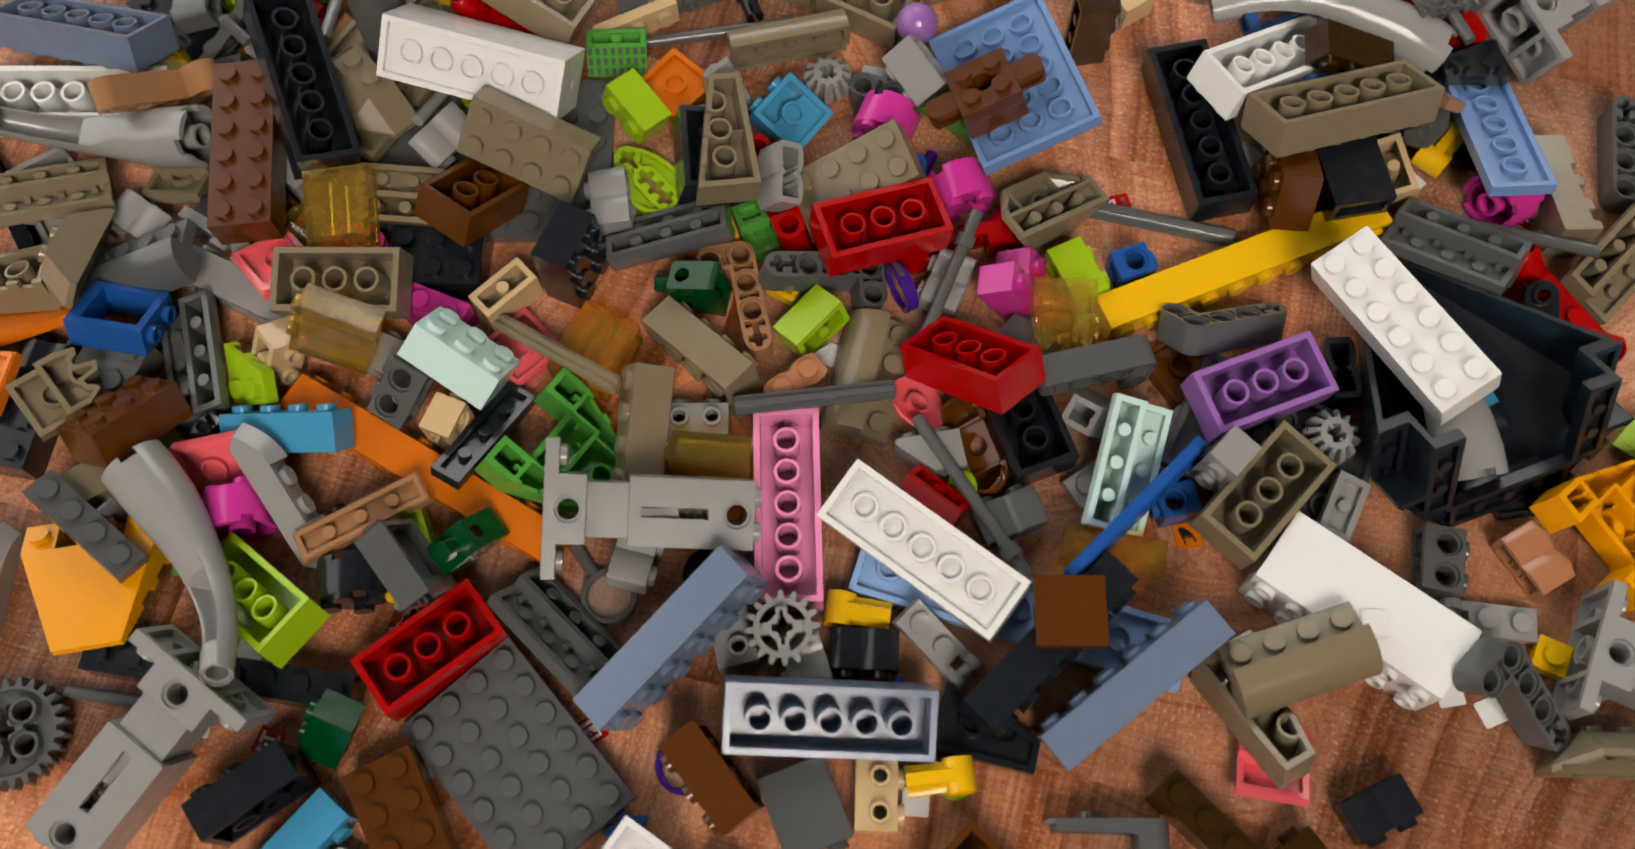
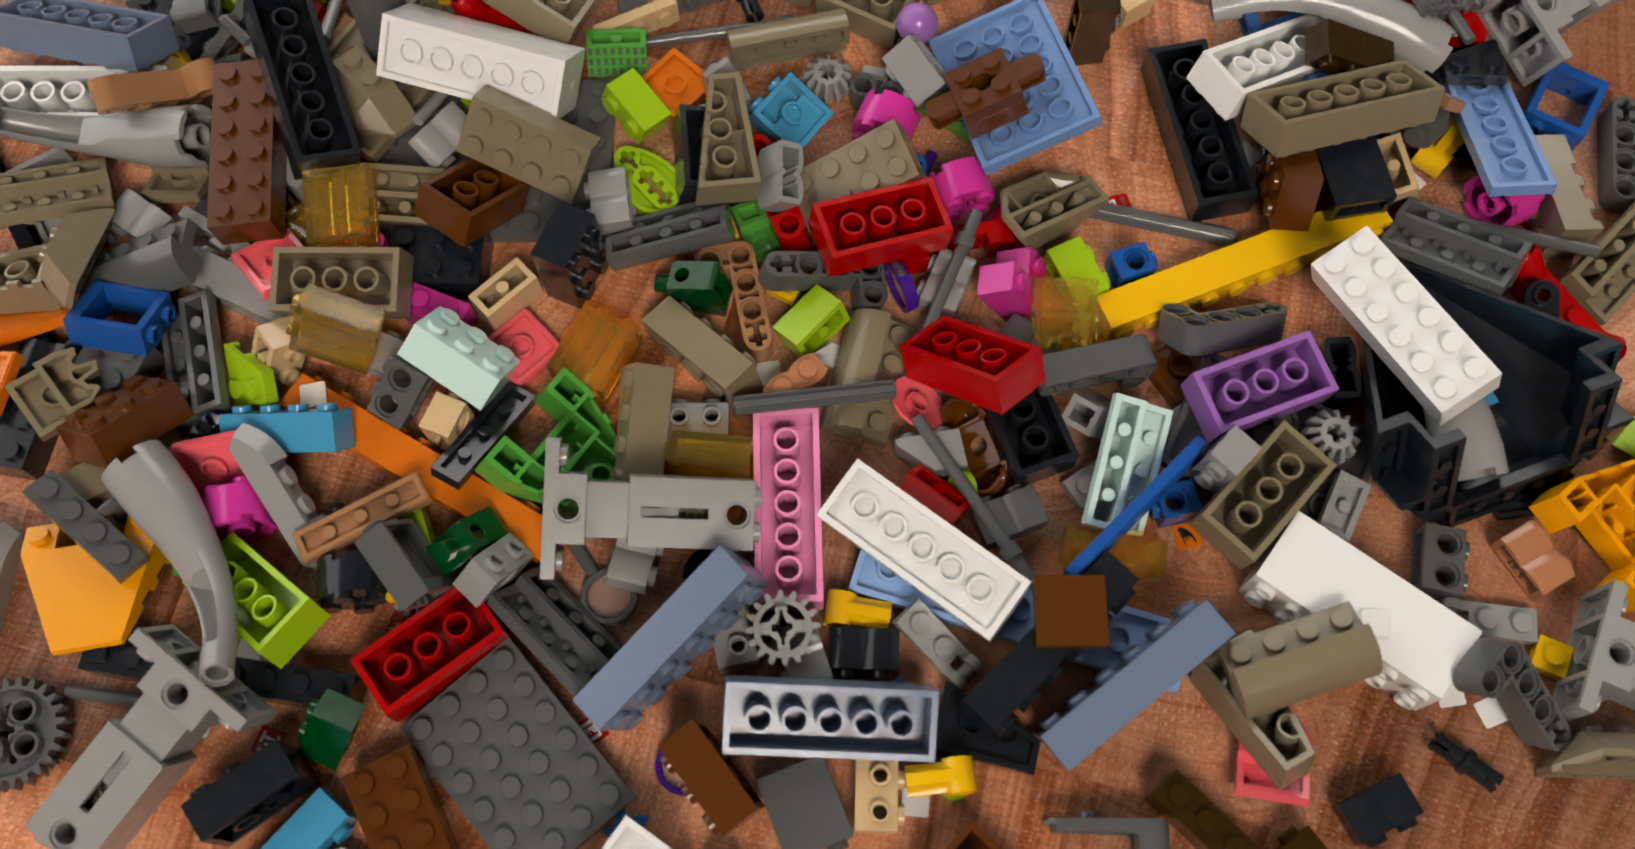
dark tan axle [494,314,622,394] -> none
none -> white sticker [299,381,327,408]
none -> light grey brick [452,532,534,608]
none -> white sticker [755,360,781,386]
none -> black pin [1428,731,1504,793]
none -> blue window [1522,62,1610,151]

